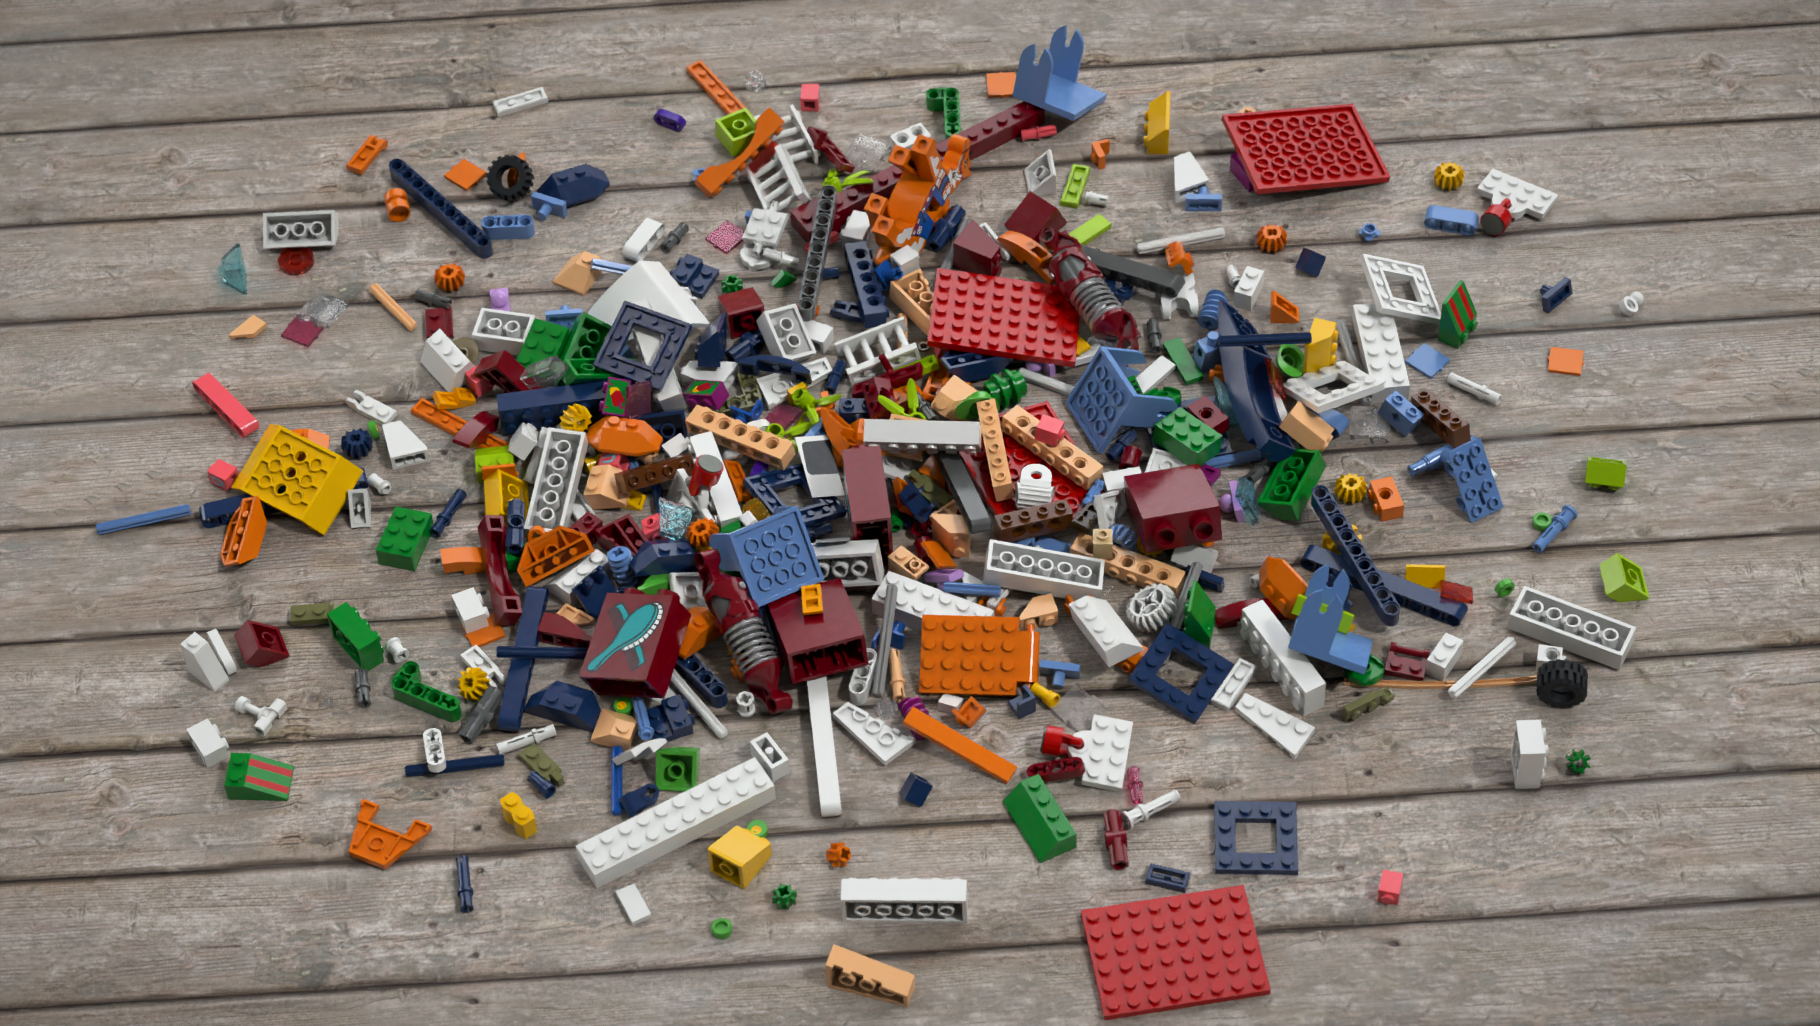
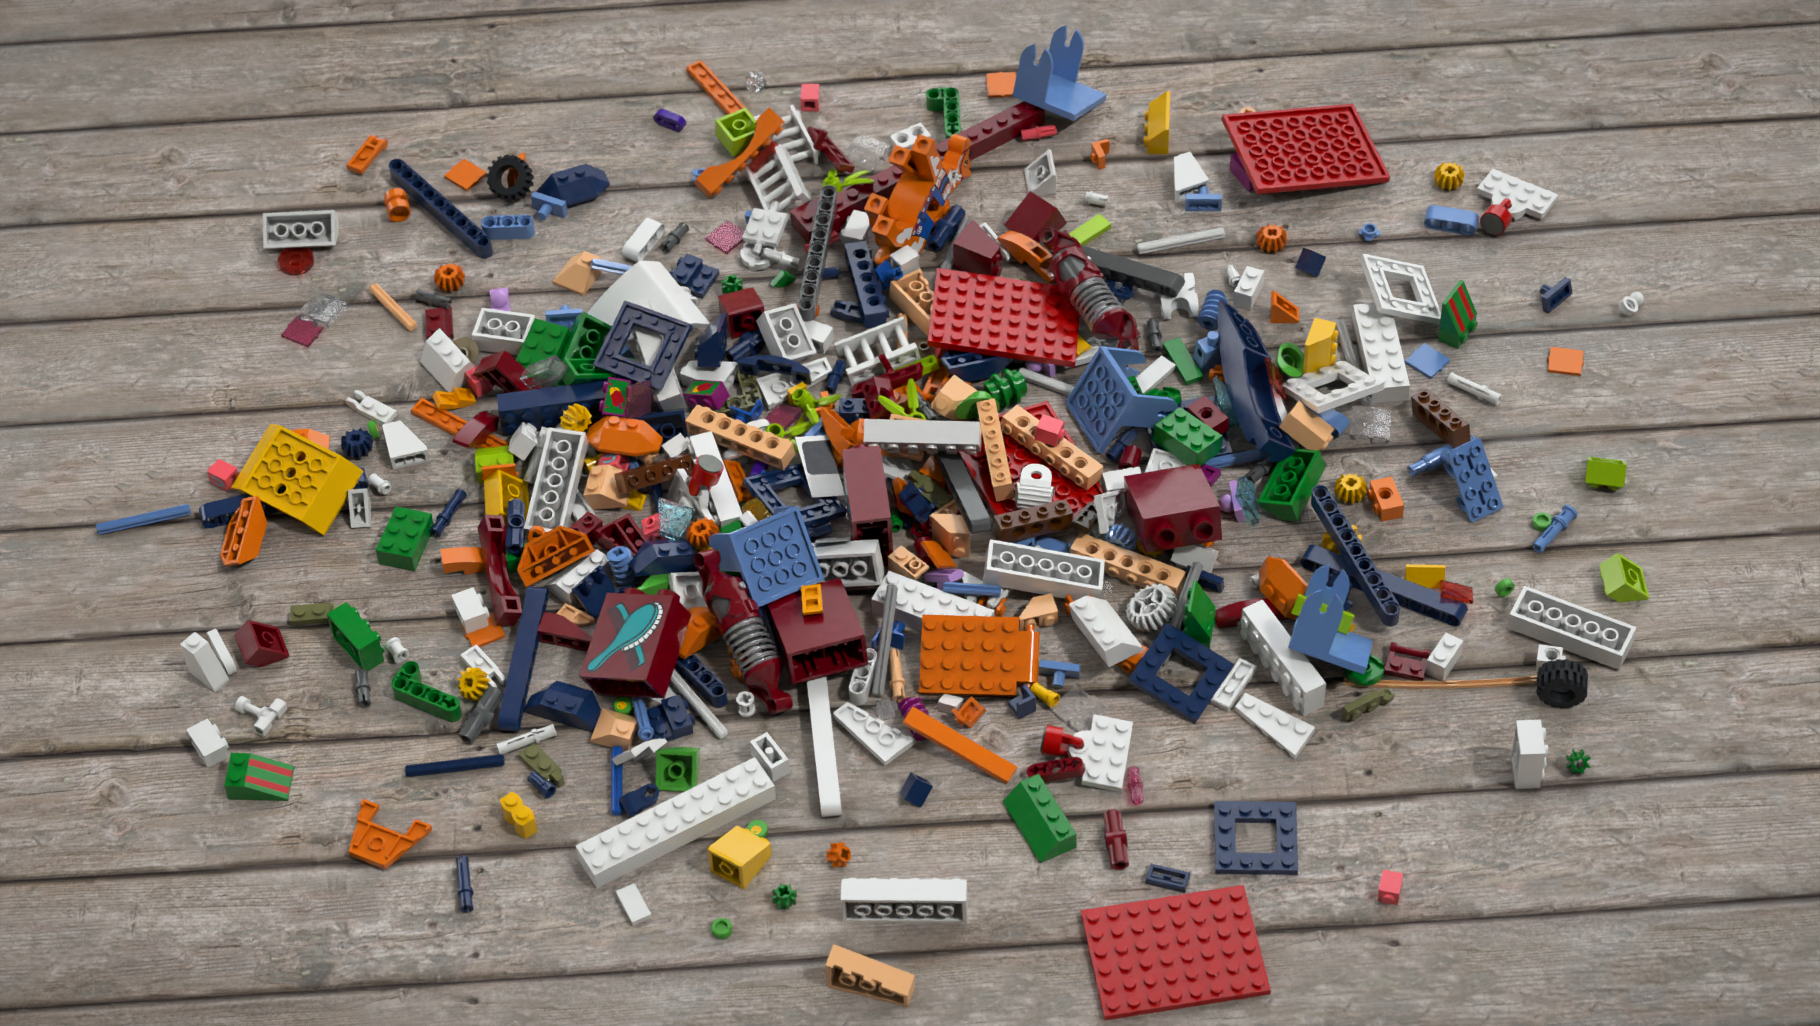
coral beam [192,372,260,438] -> none
clear light blue slope [218,243,247,295] -> none
light nougat tile [229,314,267,340] -> none
white beam [423,728,446,773] -> none
white tile [493,87,548,117] -> none
dark blue axle [496,646,588,659] -> none
lime tile [1060,164,1091,209] -> none
medium blue axle [1082,479,1105,508] -> none
tan brick [1093,529,1113,559] -> none
white pin [1121,789,1181,829] -> none
orange bracket [1165,241,1195,275] -> none
dark blue axle [1218,332,1312,347] -> none
medium blue brick [1377,391,1424,437] -> none
white axle [1448,637,1516,698] -> none

